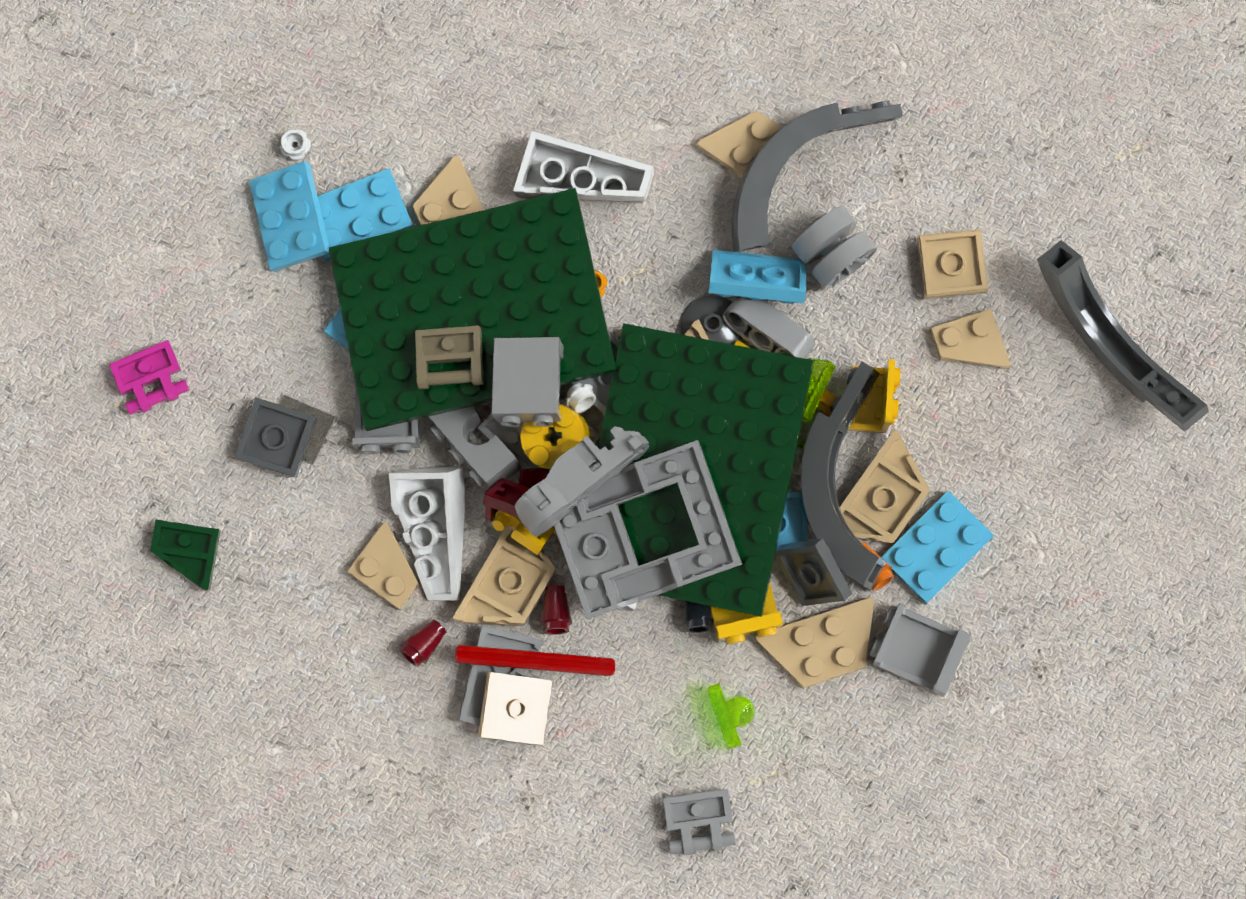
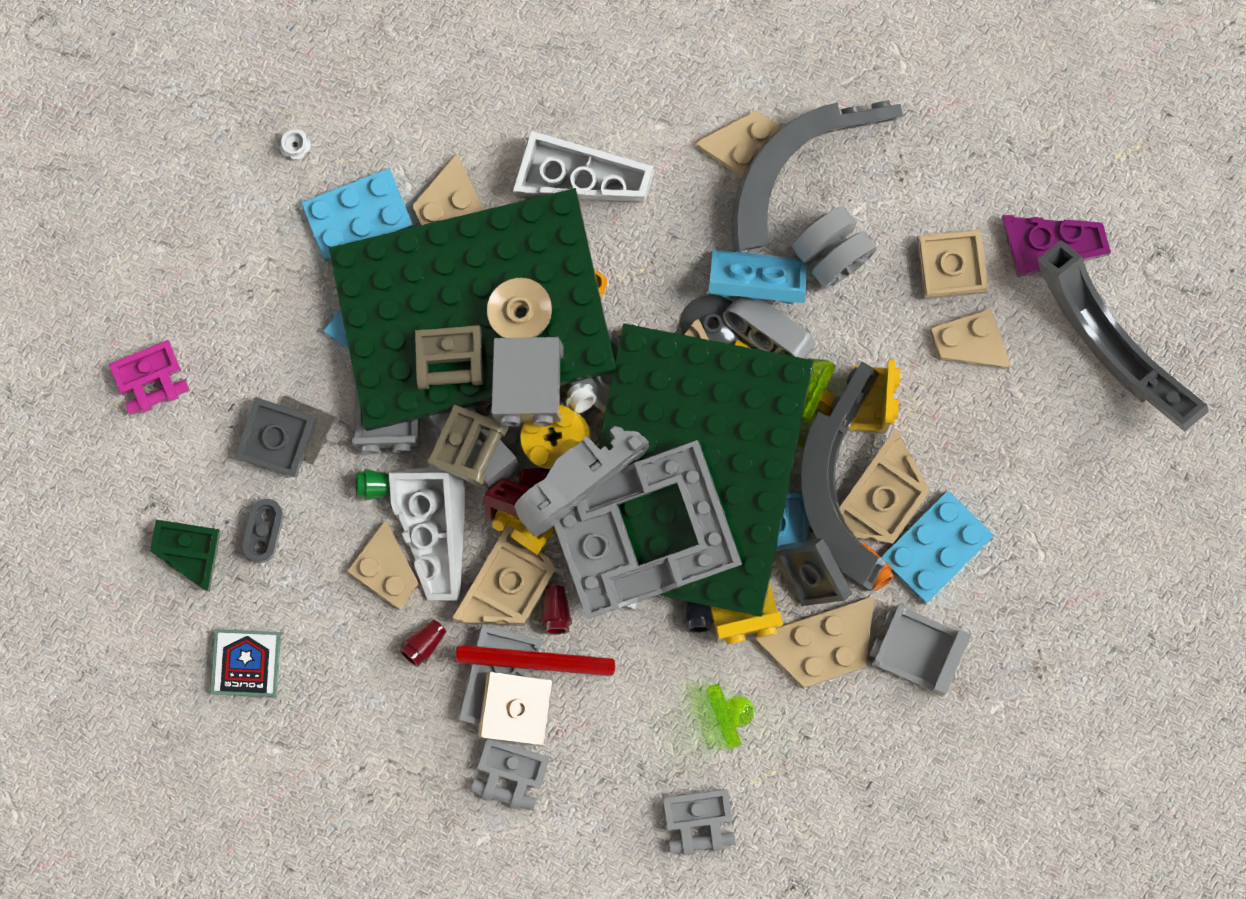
medium azure plate [249,161,330,272] -> none
none -> tile [211,629,281,698]
none -> dark grey plate [242,498,284,563]
none -> green cone [356,469,390,501]
none -> dark tan plate [428,405,508,486]
none -> light grey plate [471,738,550,811]
none -> tan dish [487,278,552,338]
none -> magenta wing [1001,214,1111,277]

